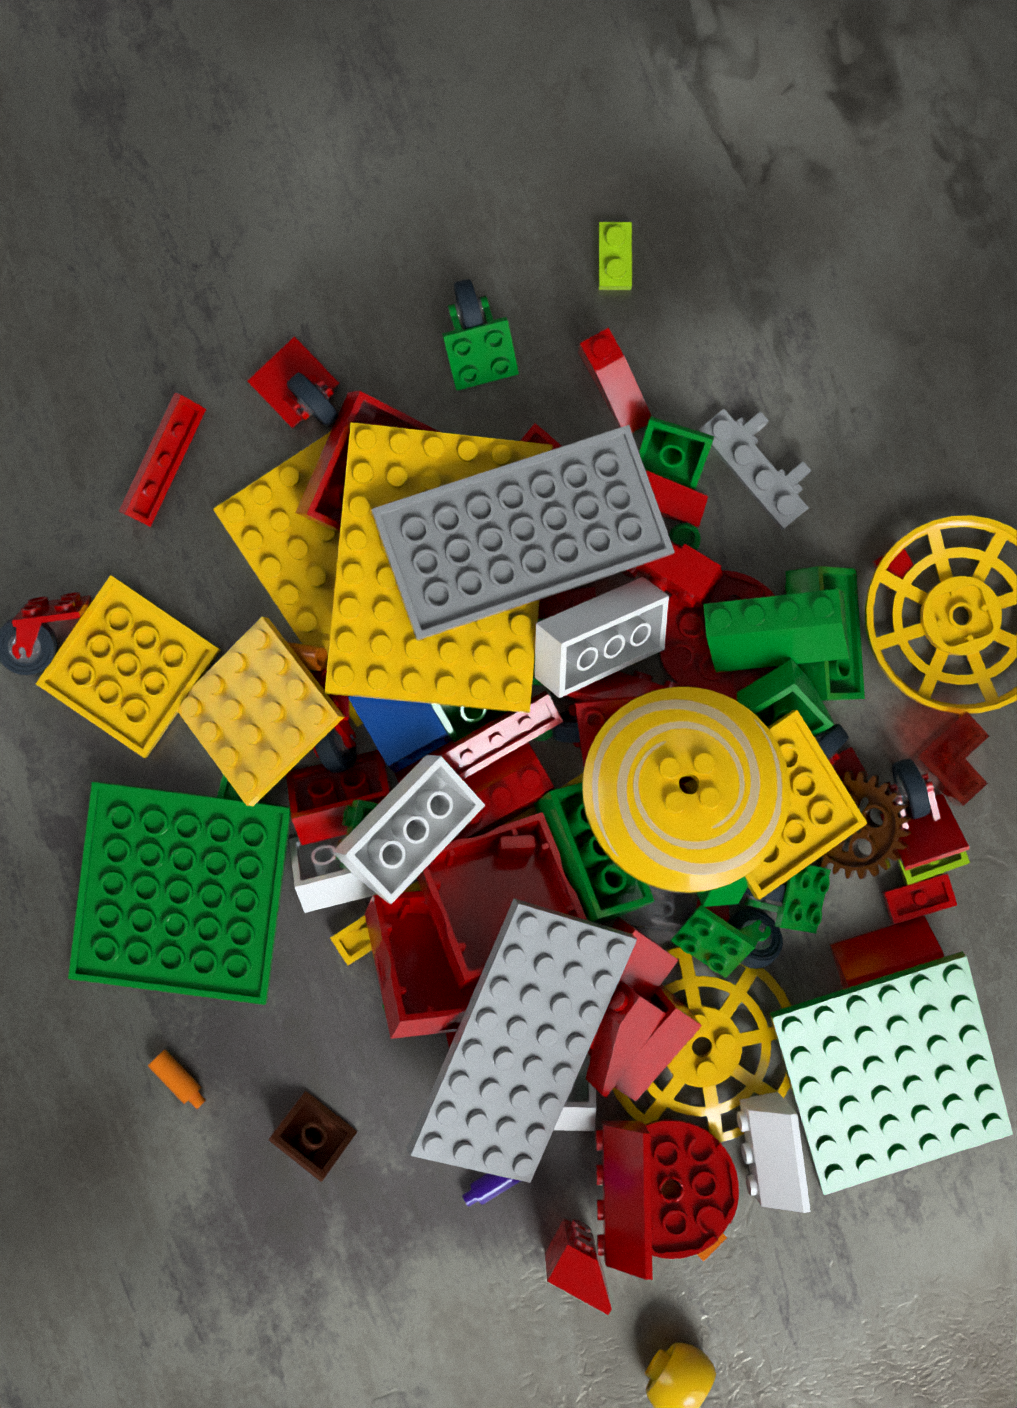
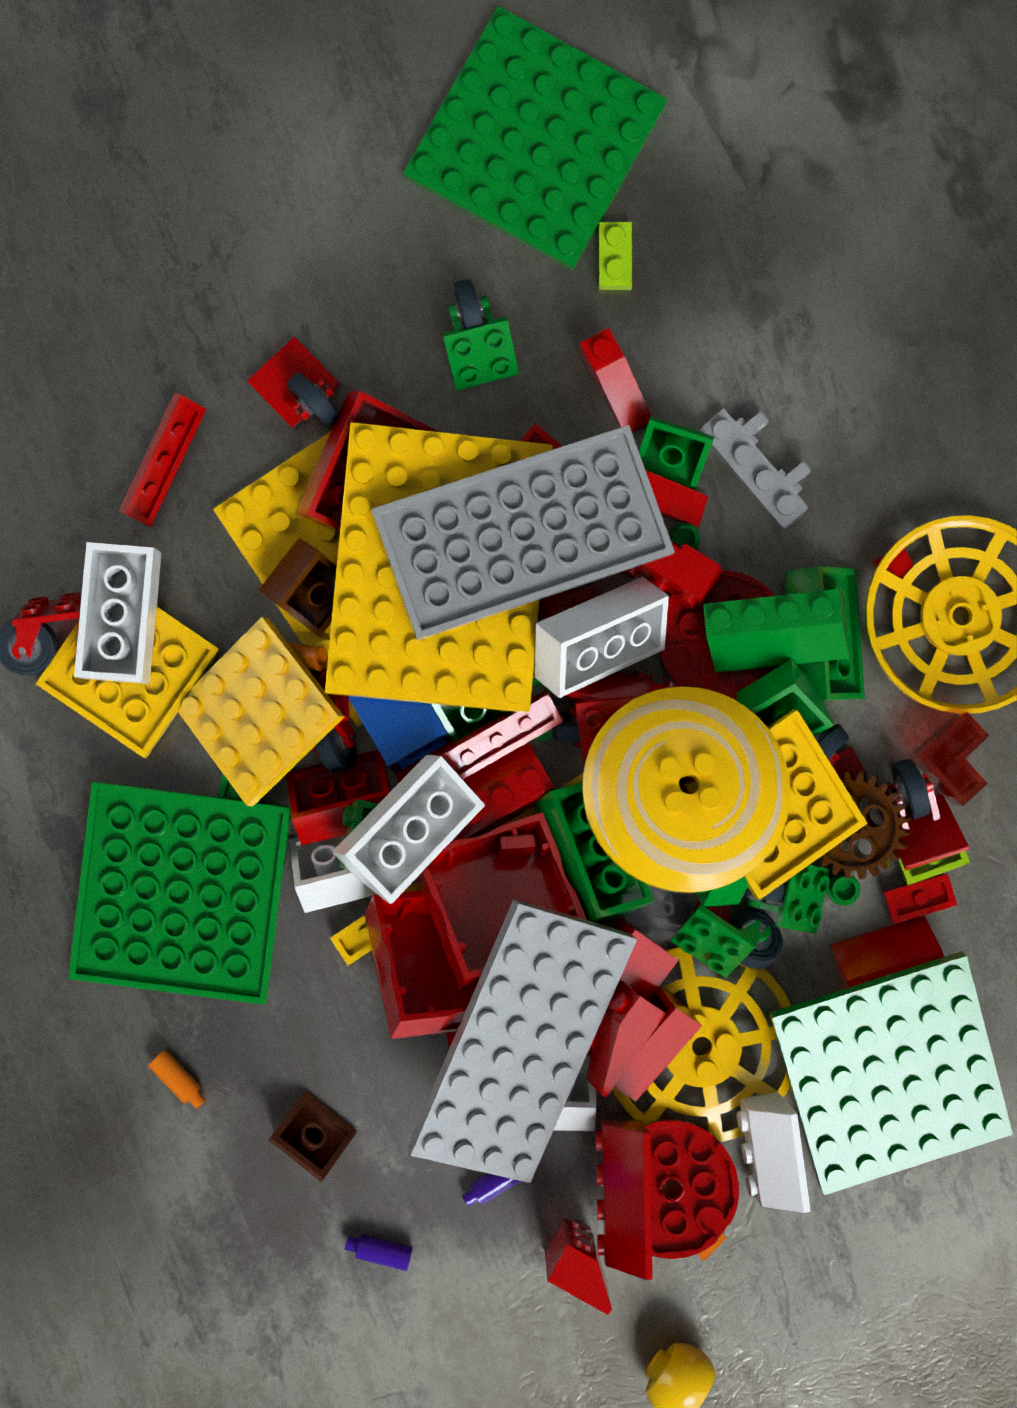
none -> white brick [74,542,161,684]
none -> reddish brown slope [259,538,337,637]
none -> dark purple cylinder [345,1234,413,1272]
none -> green plate [403,6,668,271]
none -> green plate [827,873,860,906]

